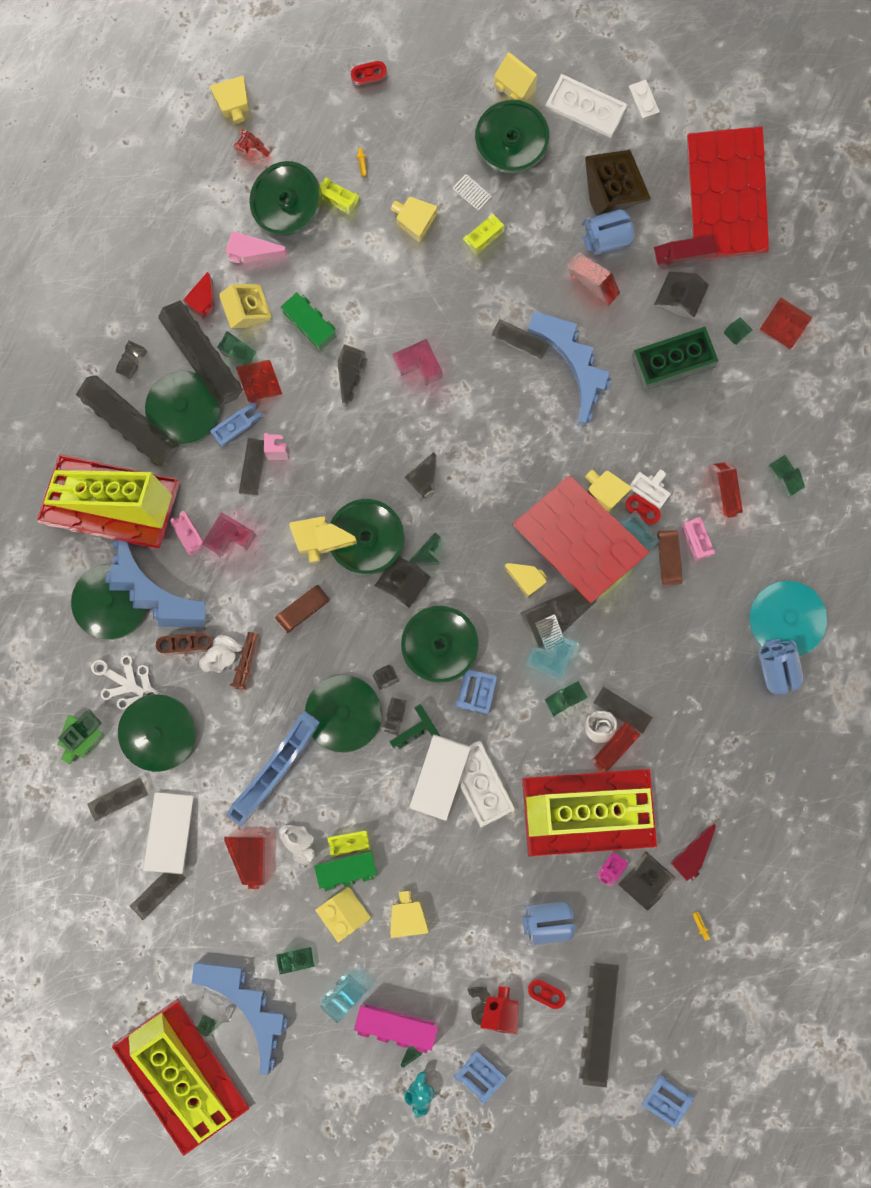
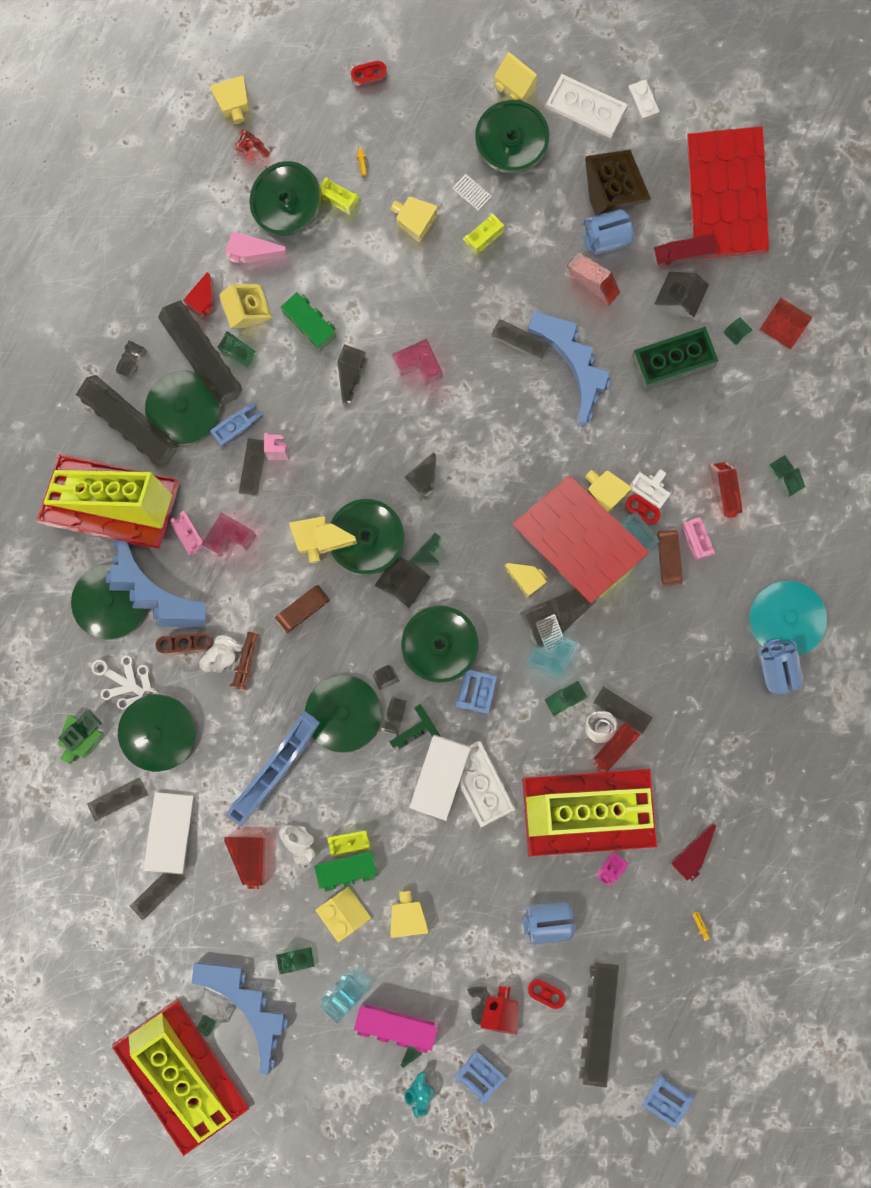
clear red hinge [236,360,282,403] -> none
clear smoke slope [618,851,675,911] -> none

